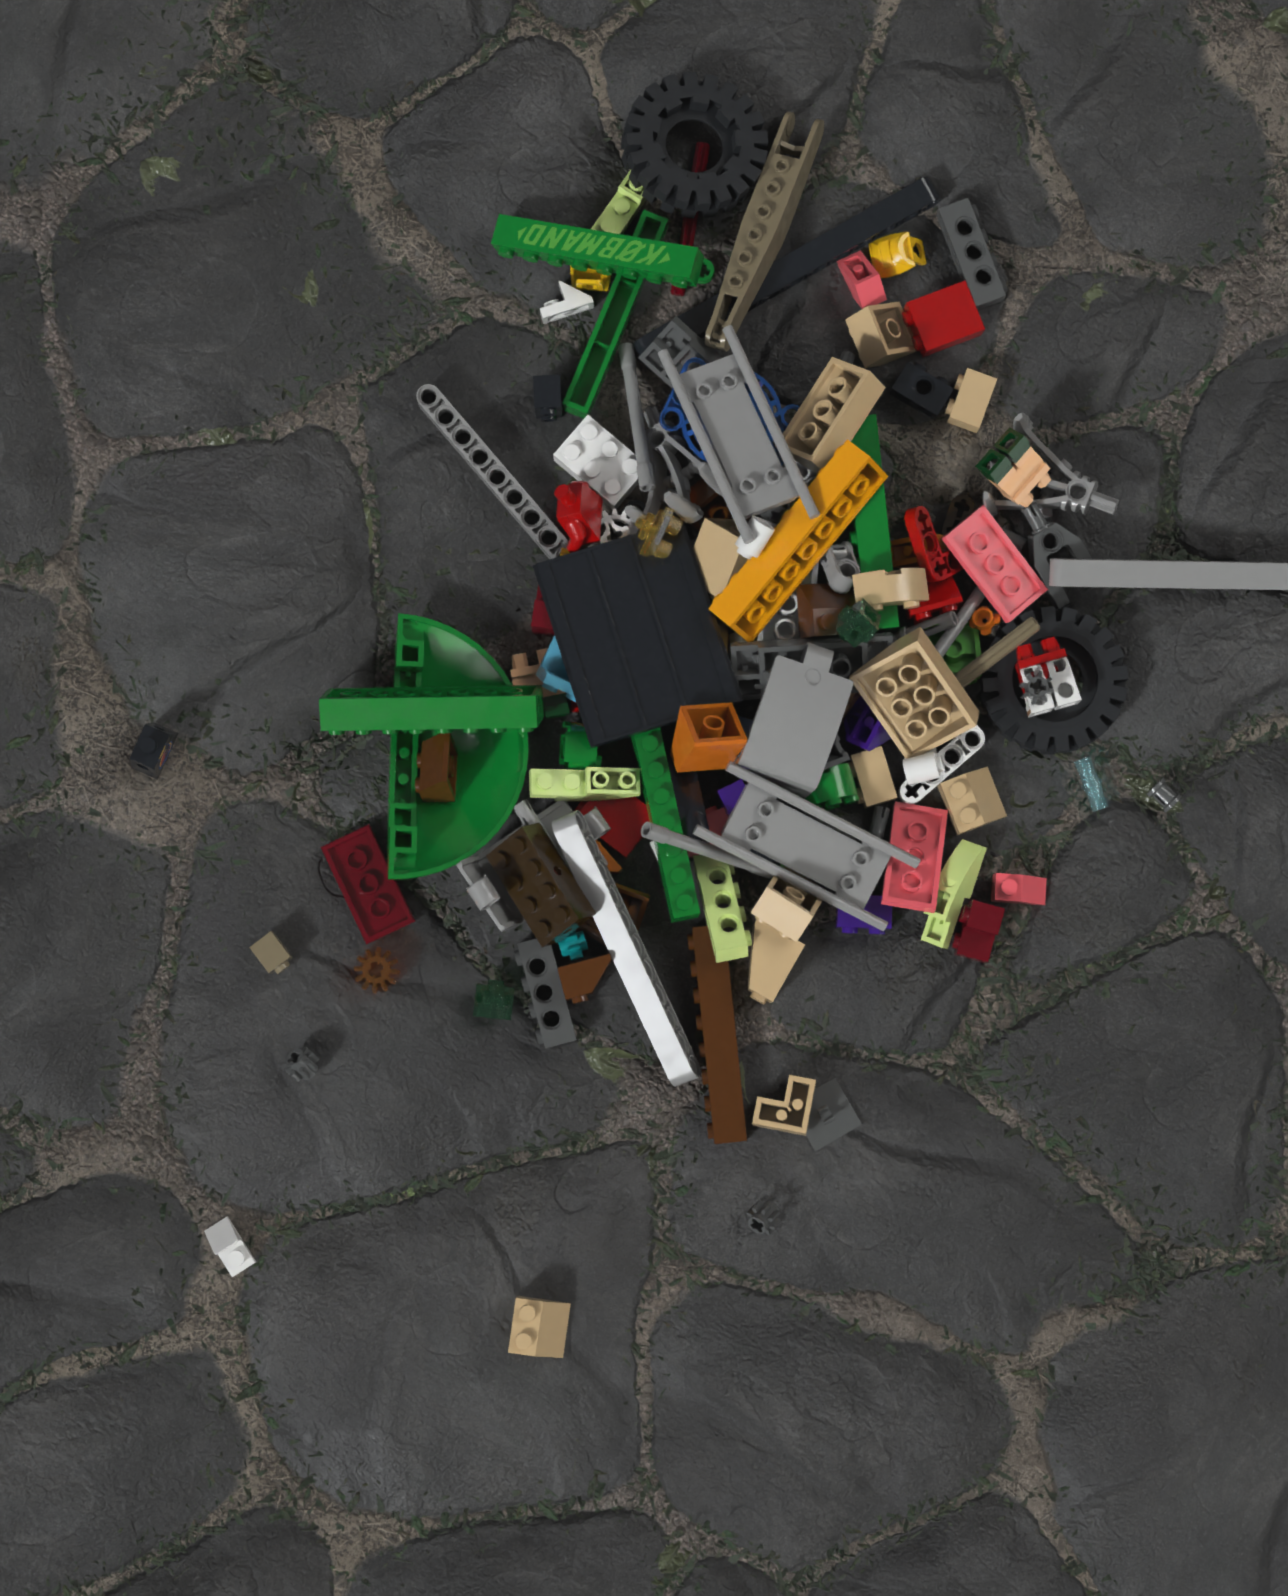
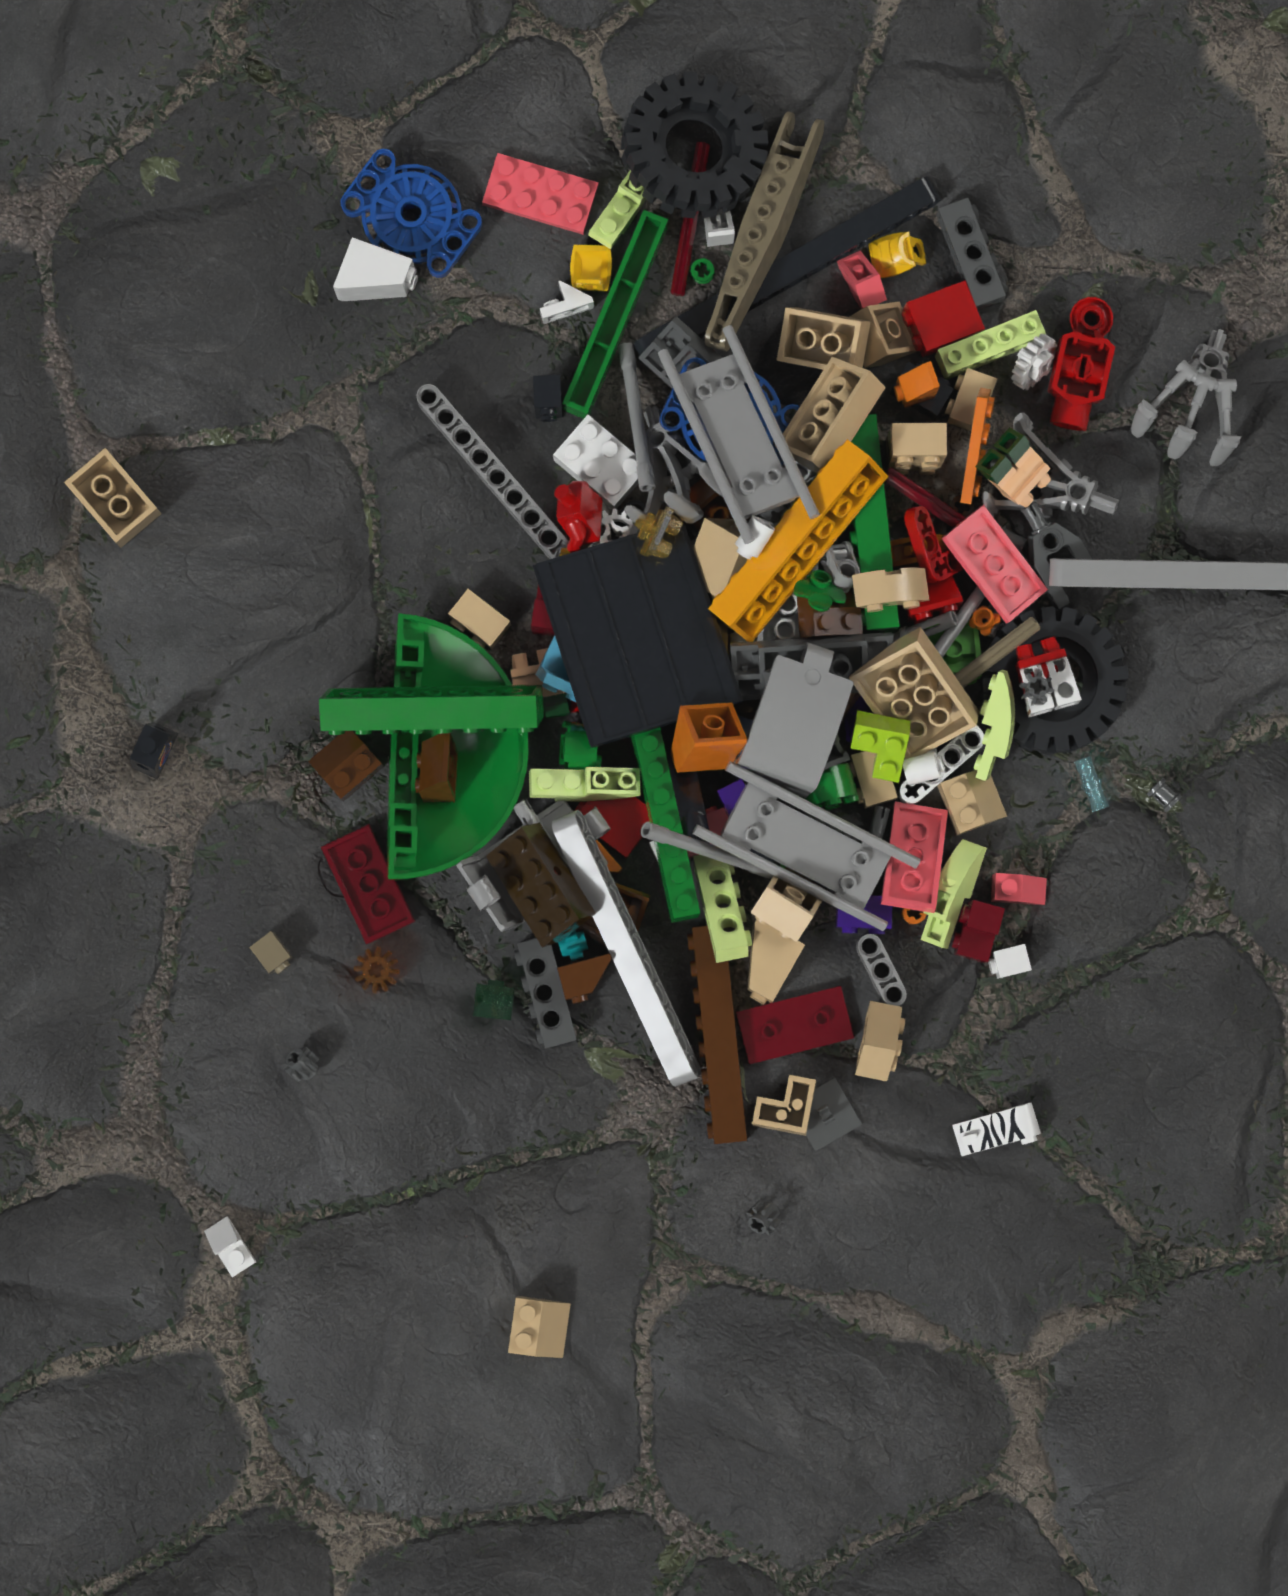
green brick [491,214,704,288] -> none
clear green brick [836,598,881,648] -> none
none -> tan brick [64,448,161,548]
none -> reddish brown slope [308,731,384,802]
none -> white slope [333,237,418,301]
none -> blue piece [341,149,482,278]
none -> tan brick [448,589,511,650]
none -> coral plate [482,153,599,235]
none -> white slope [704,208,735,247]
none -> dark red plate [736,986,854,1064]
none -> tan brick [777,307,871,370]
none -> green plate [793,570,846,612]
none -> lime brick [851,710,911,783]
none -> tan brick [855,1001,905,1081]
none -> light grey beam [856,934,907,1006]
none -> dark red axle [885,467,966,528]
none -> tan brick [886,423,947,475]
none -> orange slope [894,361,940,407]
none -> orange bush [902,908,927,924]
none -> yellowish green brick [935,310,1046,380]
none -> white door [952,1102,1041,1156]
none -> orange plate [960,388,995,504]
none -> yellowish green slope [974,669,1015,781]
none -> white brick [988,944,1032,979]
none -> white gear [1011,333,1057,390]
none -> red brick [1047,297,1115,431]
none -> light grey piece [1131,329,1241,466]

